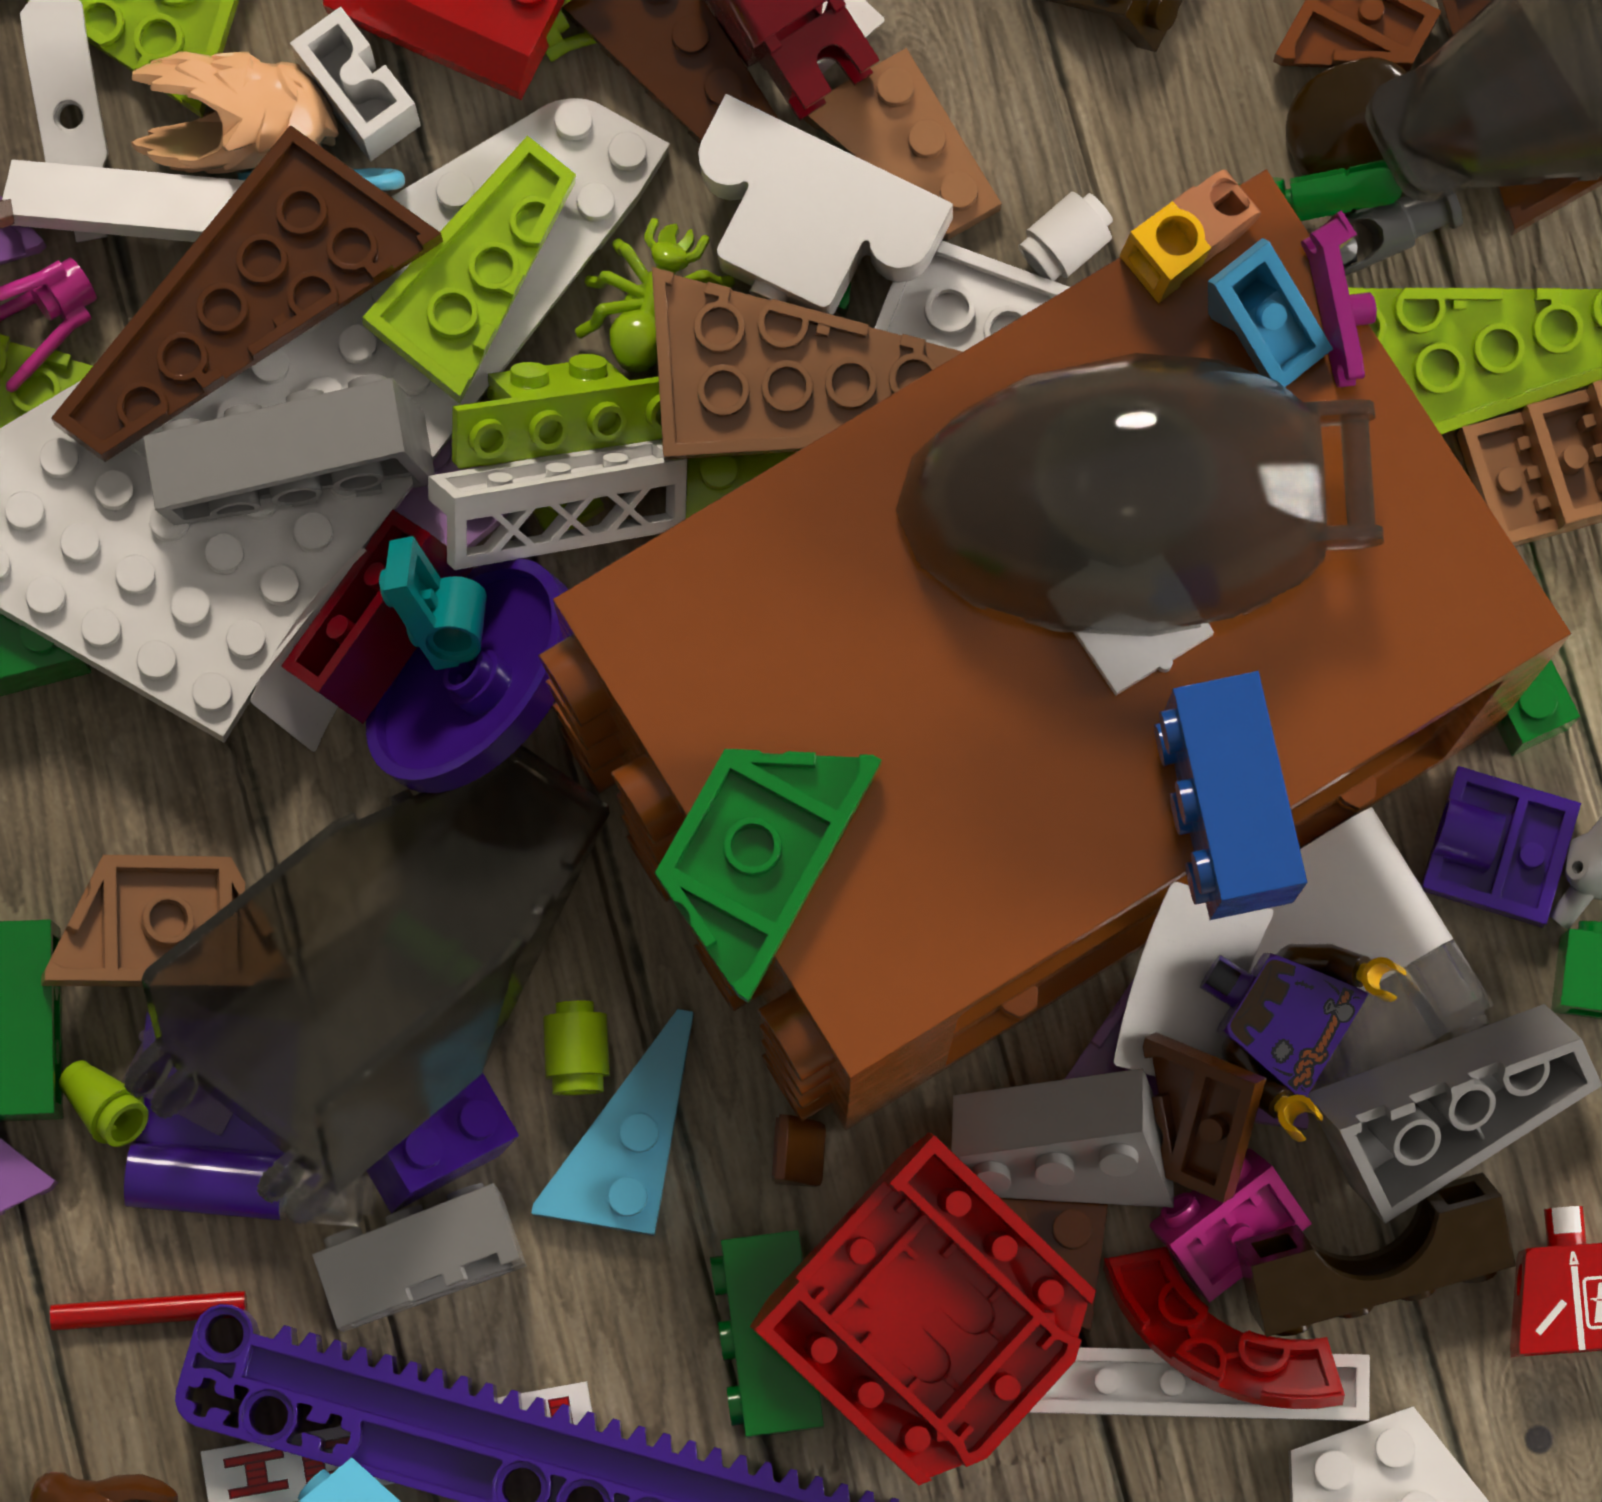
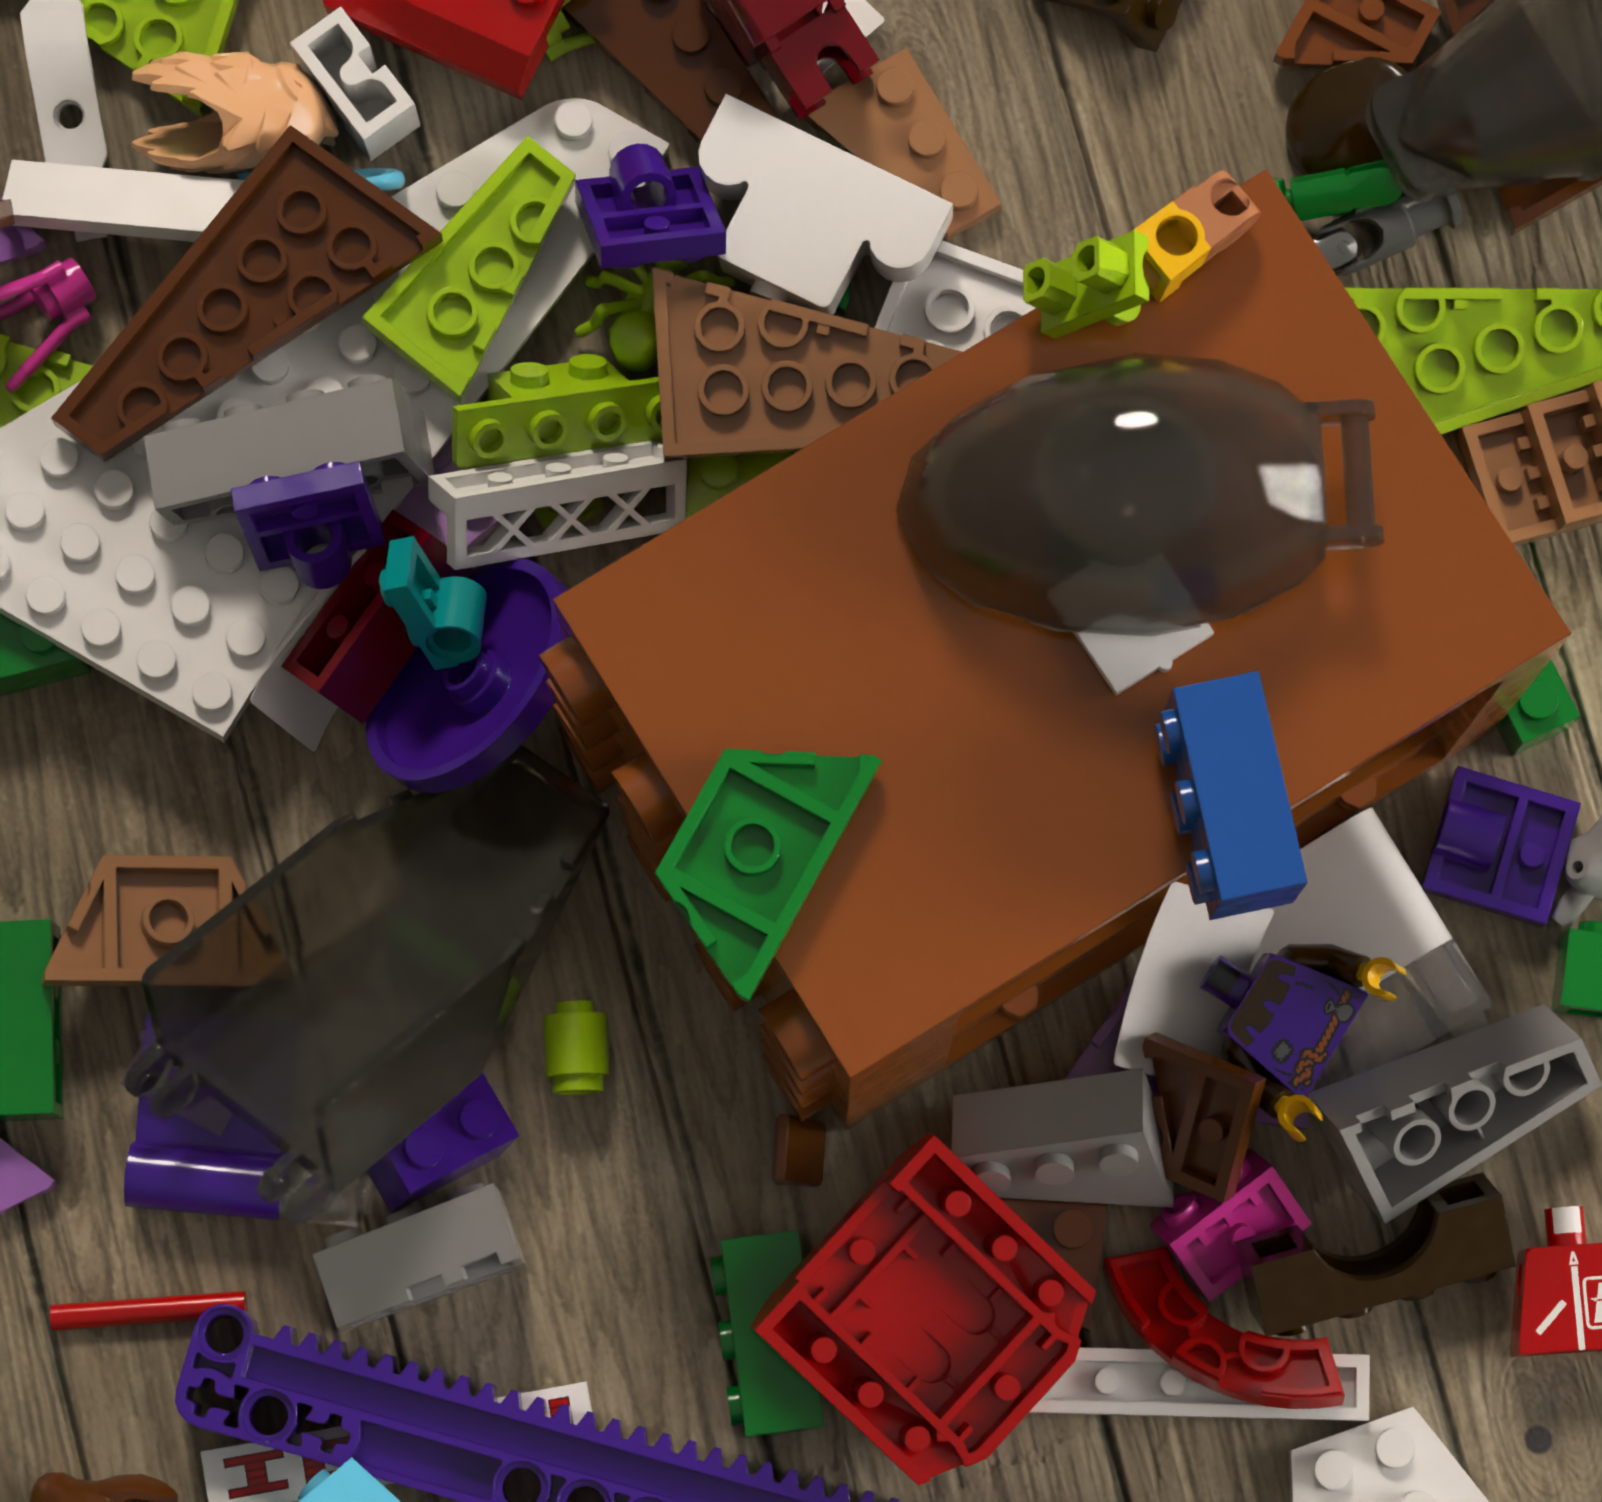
lime cone [59,1060,149,1147] -> none
medium azure wing [531,1009,694,1236] -> none
white brick [1018,192,1113,281] -> none
dark azure slope [1208,238,1333,392] -> none
magenta piece [1301,210,1377,388] -> none
none -> dark purple plate [231,461,386,589]
none -> dark purple plate [575,143,726,269]
none -> lime hips [1023,230,1149,339]

